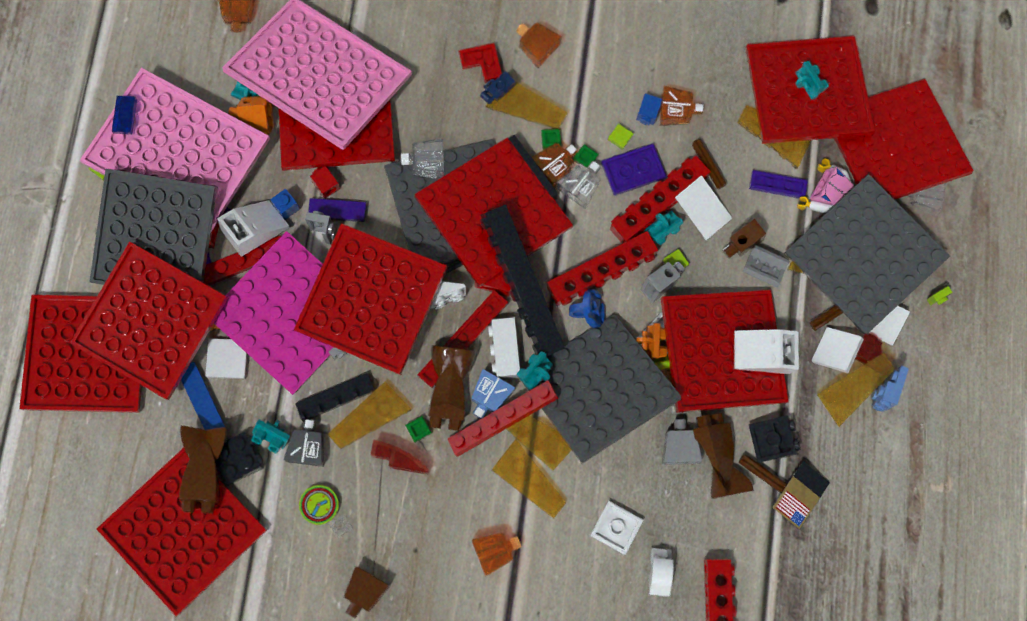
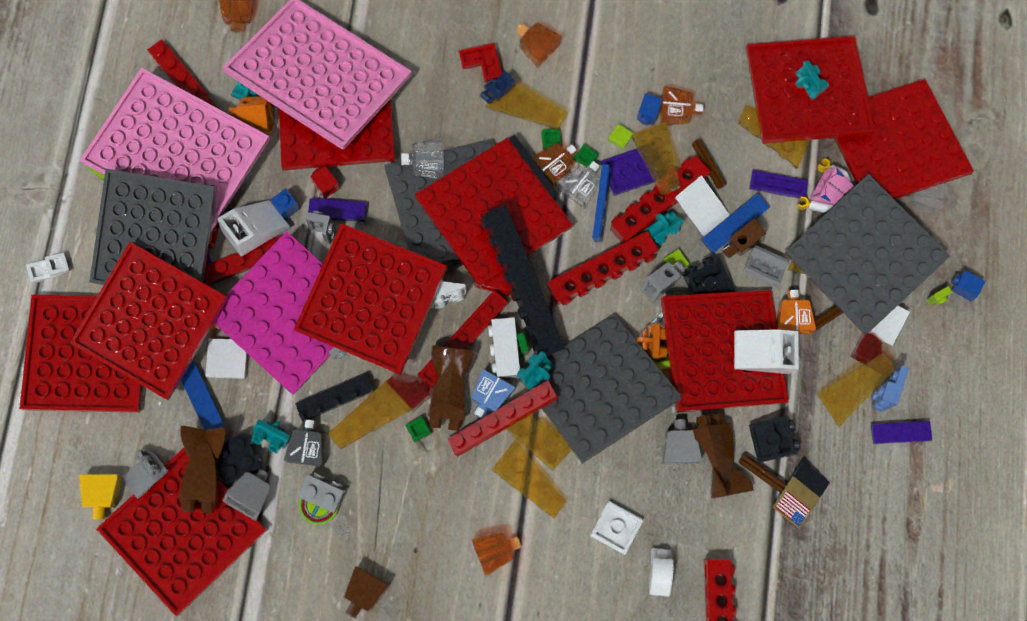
clear blue tile [112,96,137,135] -> none
clear red slope [370,440,429,475] -> none
blue tile [569,289,605,328] -> none
white tile [812,327,864,373] -> none
none -> white slope [26,253,69,284]
none -> yellow torso [79,475,123,520]
none -> light grey hinge [122,449,168,499]
none -> red plate [147,39,219,109]
none -> light grey torso [223,470,271,521]
none -> light grey bracket [298,472,347,513]
none -> clear red arch [386,376,431,412]
none -> green tile [516,333,529,356]
none -> blue tile [592,164,612,242]
none -> clear yellow wing [632,122,680,195]
none -> black plate [682,256,735,294]
none -> blue tile [701,193,770,254]
none -> orange torso [776,290,816,334]
none -> dark purple tile [871,421,932,444]
none -> blue brick [951,270,986,302]

